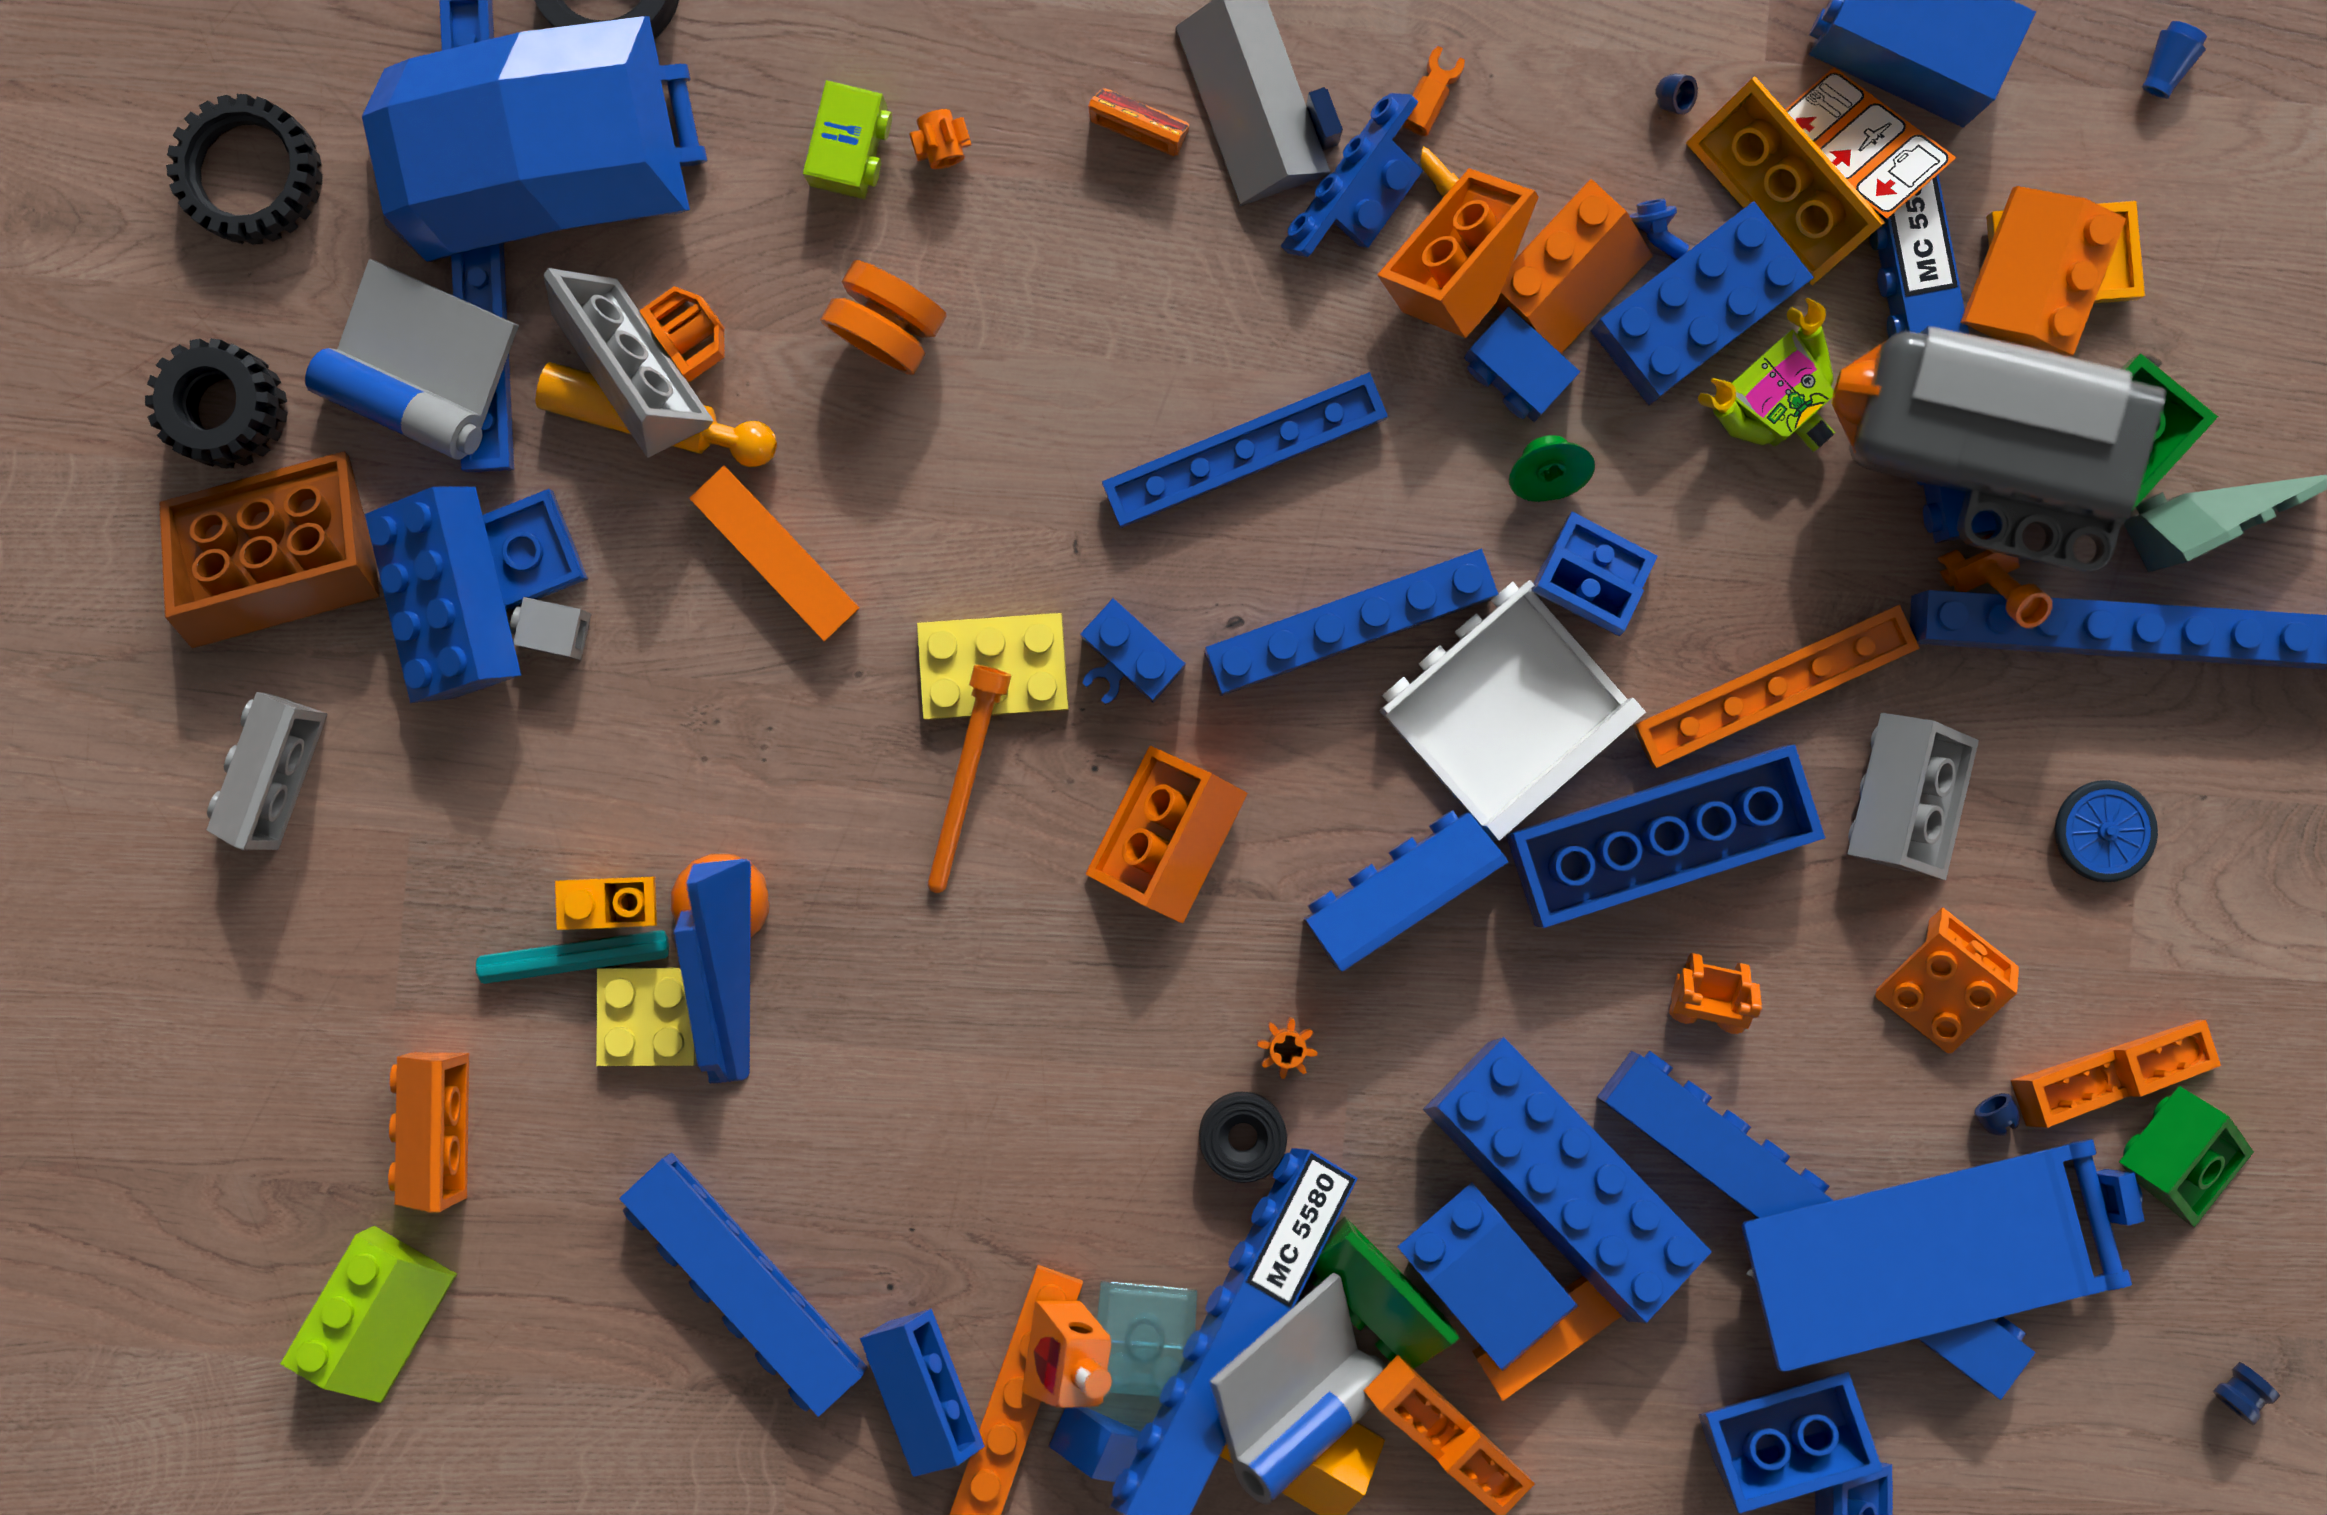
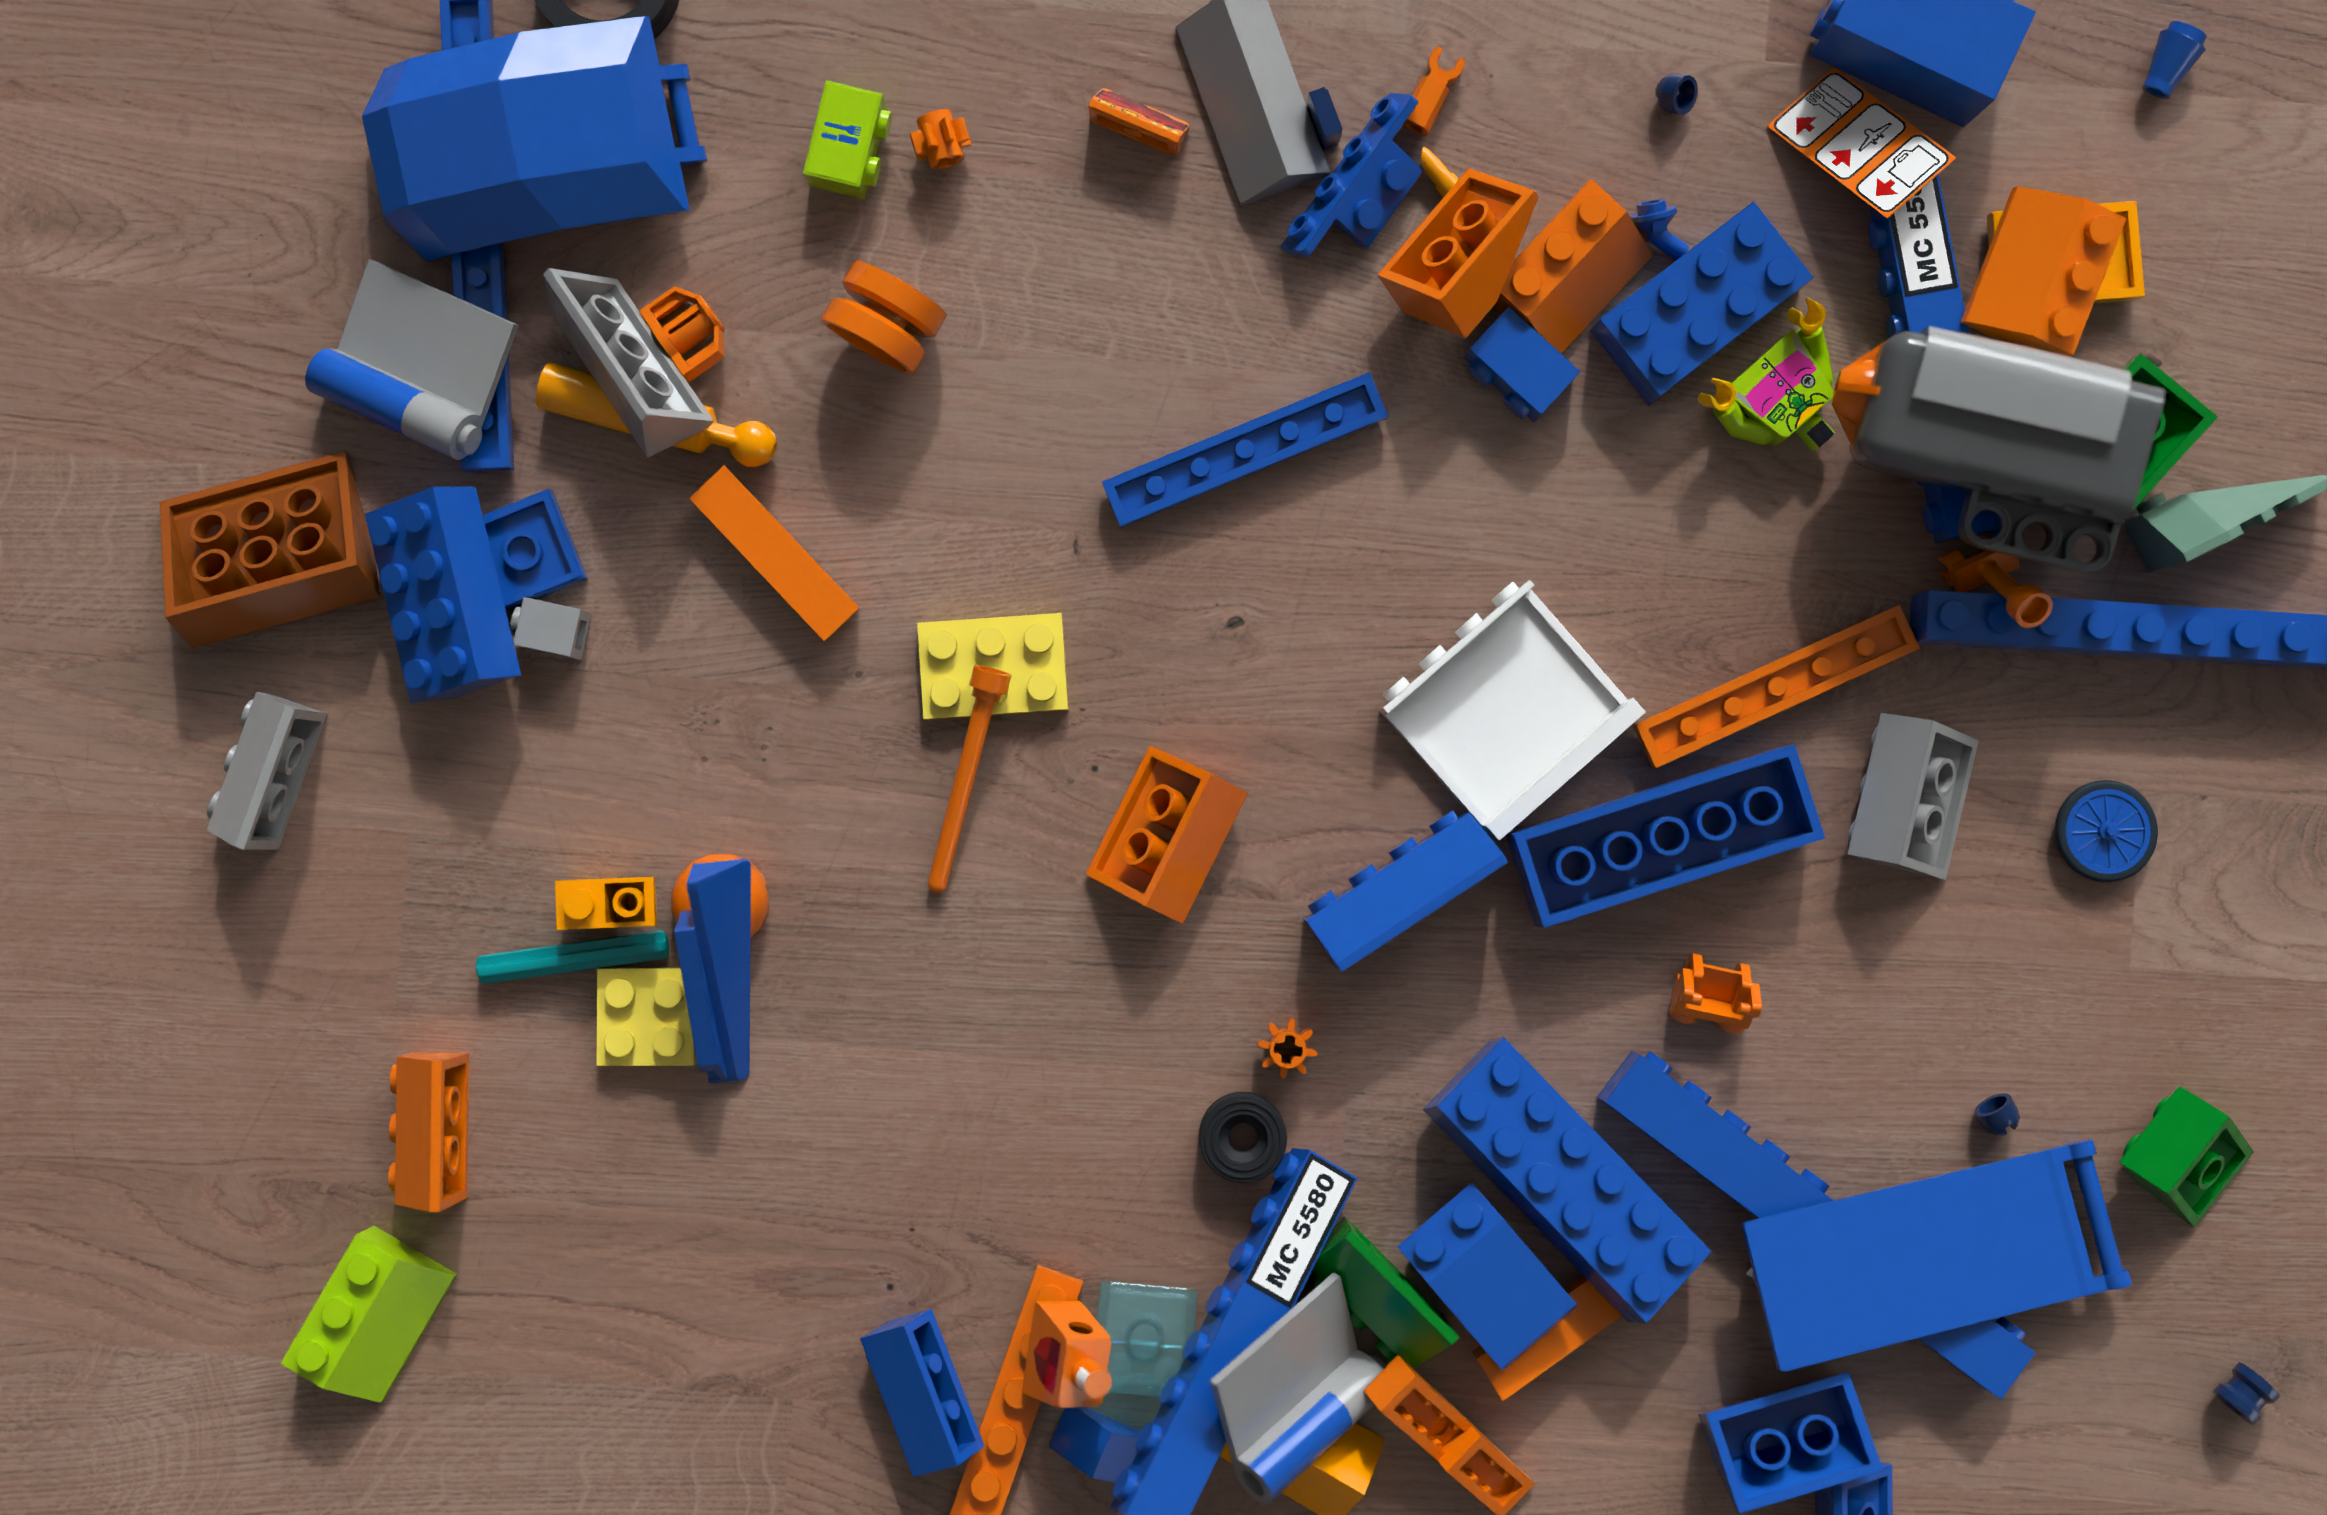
black tyre [145,338,288,469] -> none
black tyre [166,94,323,245] -> none
blue brick [619,1152,868,1417] -> none
blue brick [1080,598,1186,705] -> none
blue brick [1204,548,1498,697] -> none
green piece [1509,435,1595,502] -> none
blue brick [1531,511,1658,636] -> none
light orange slope [1686,77,1885,285] -> none
orange bracket [1875,907,2019,1054] -> none
orange slope [2011,1020,2221,1128] -> none
blue plate [2097,1169,2145,1226] -> none

